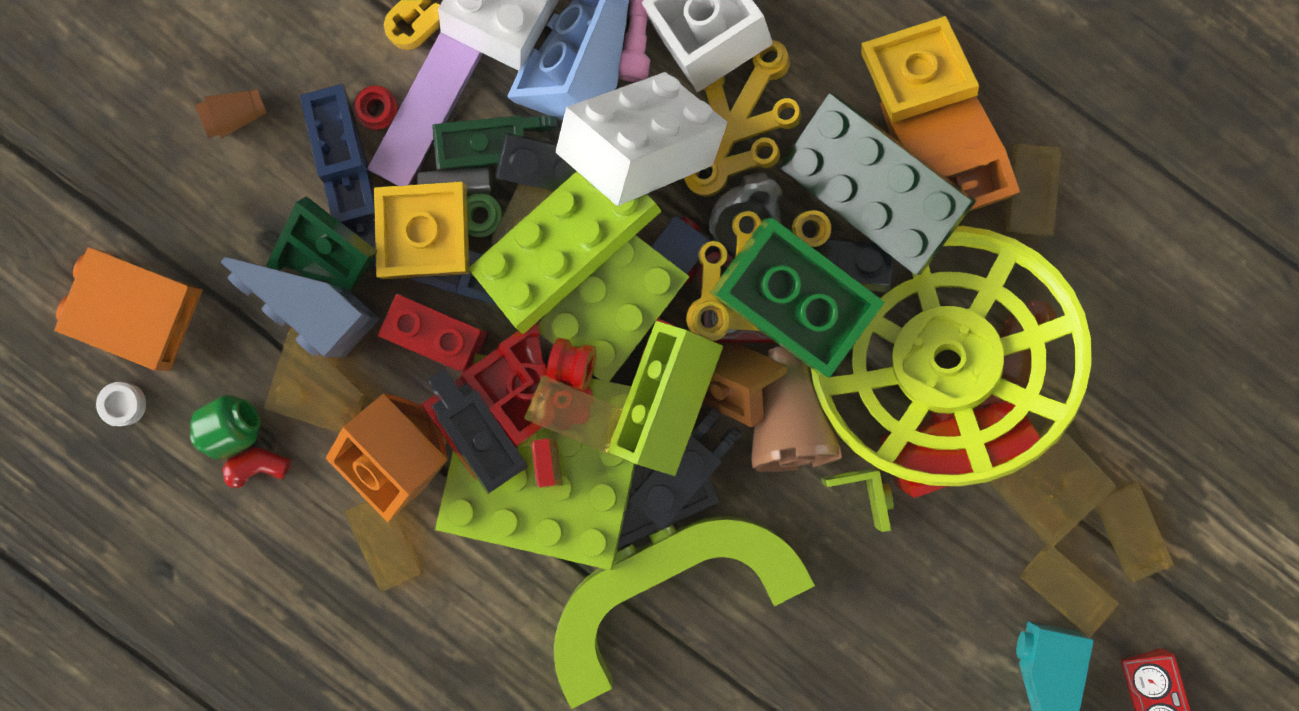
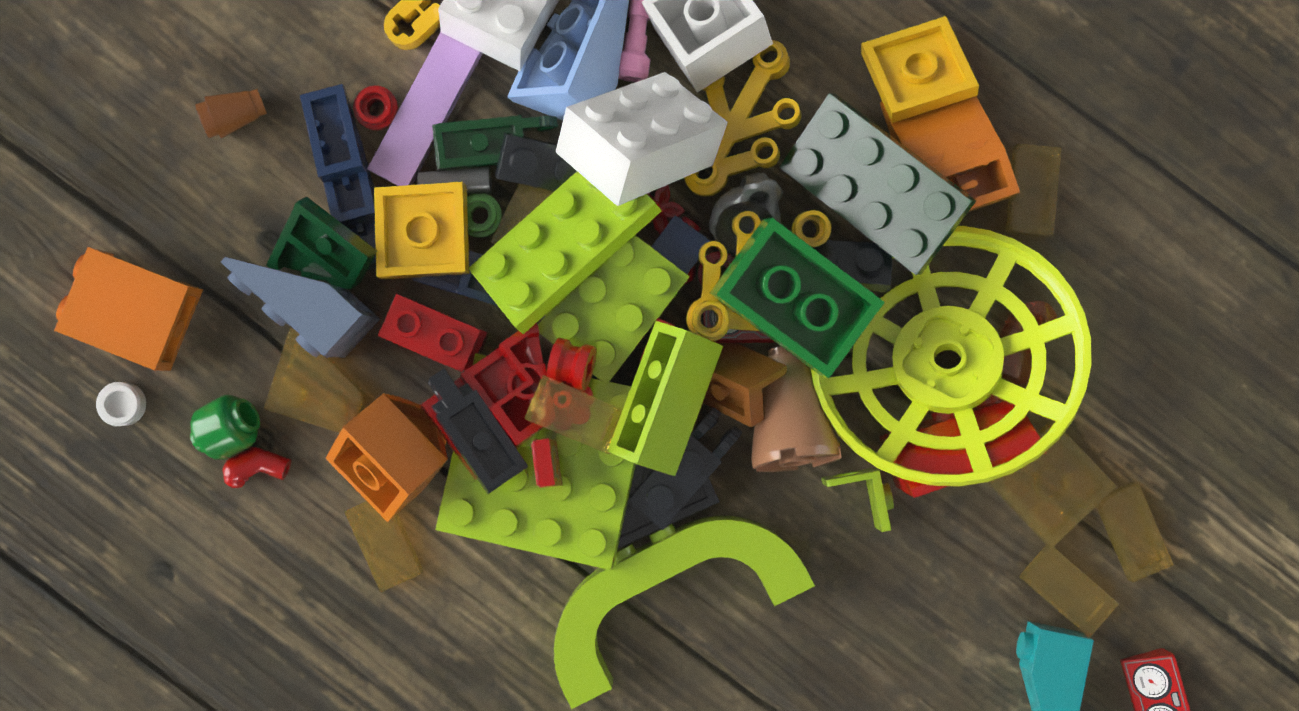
none -> red plant [647,185,685,235]

